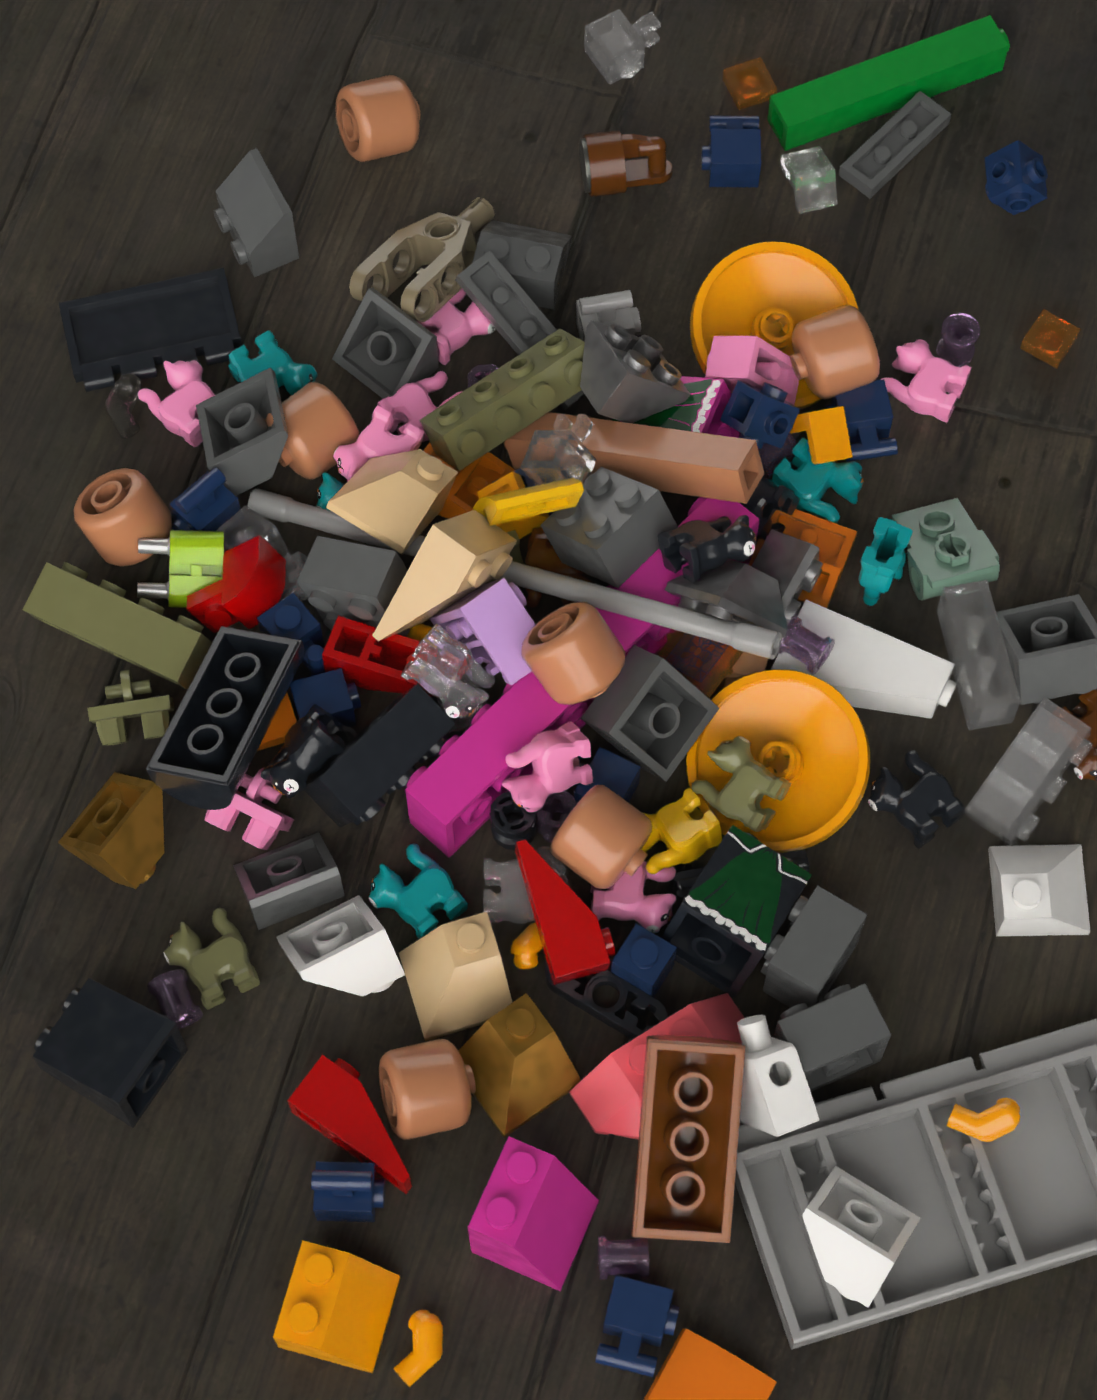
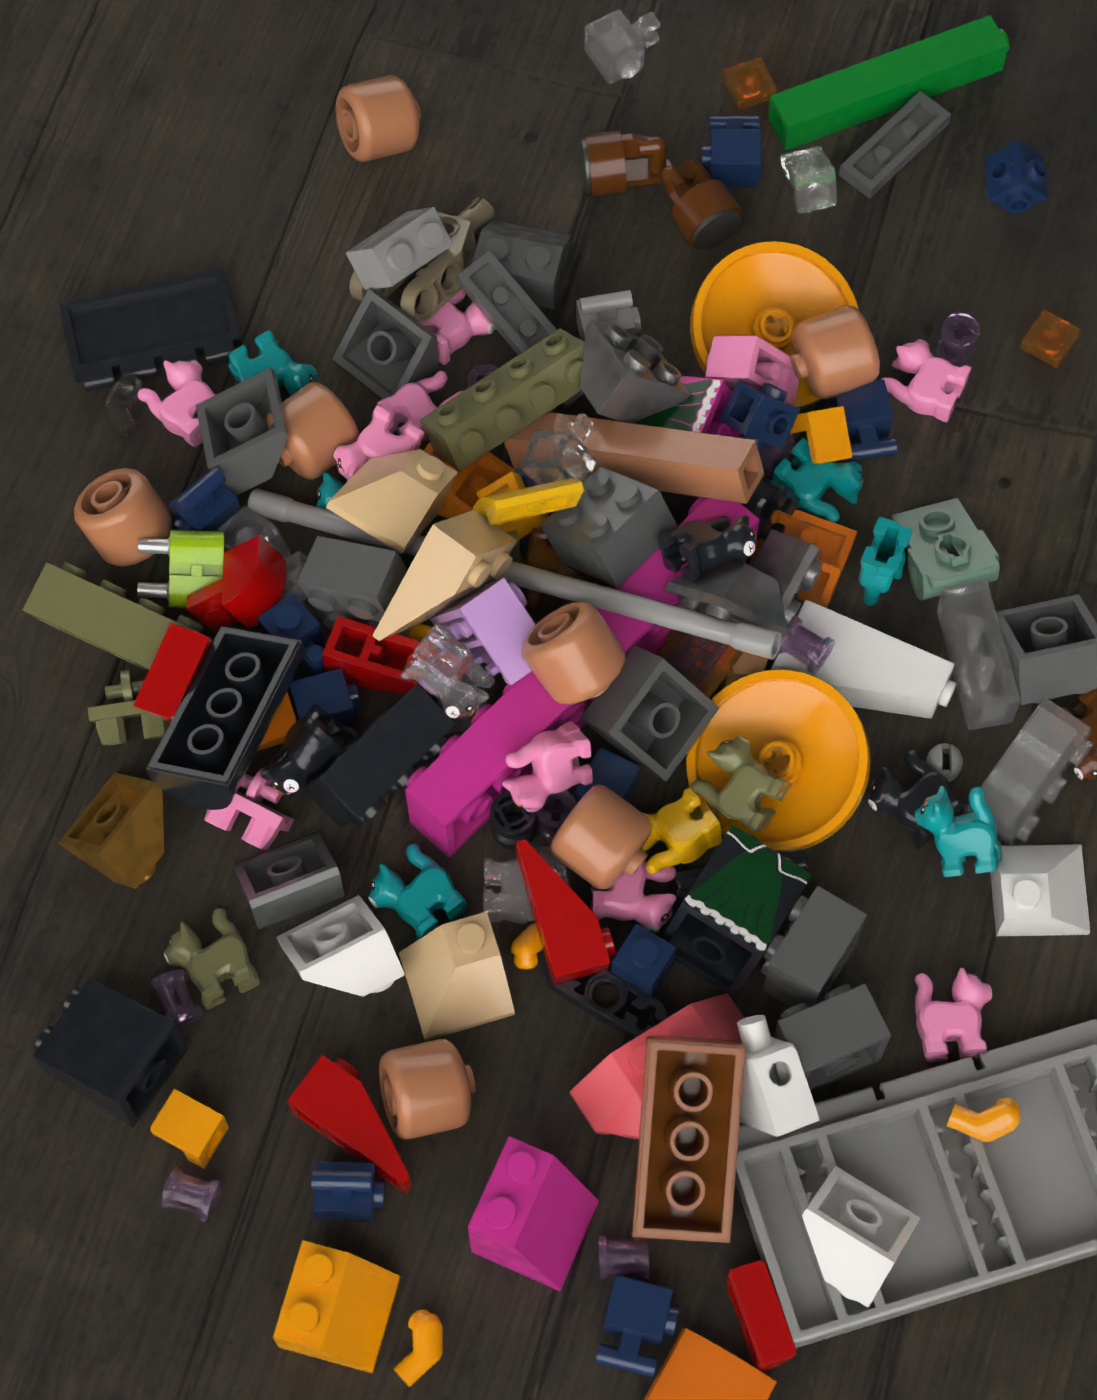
dark grey slope [213,148,299,277] -> none
pearl gold slope [459,993,581,1138] -> none
none -> red slope [133,623,212,722]
none -> light orange panel [150,1089,229,1169]
none -> clear purple bush [161,1166,223,1222]
none -> light grey brick [346,207,453,290]
none -> reddish brown piece [660,160,743,250]
none -> red slope [725,1260,796,1373]
none -> teal animal [915,786,1003,877]
none -> bright pink animal [915,968,992,1062]
none -> light grey hinge [925,743,963,782]

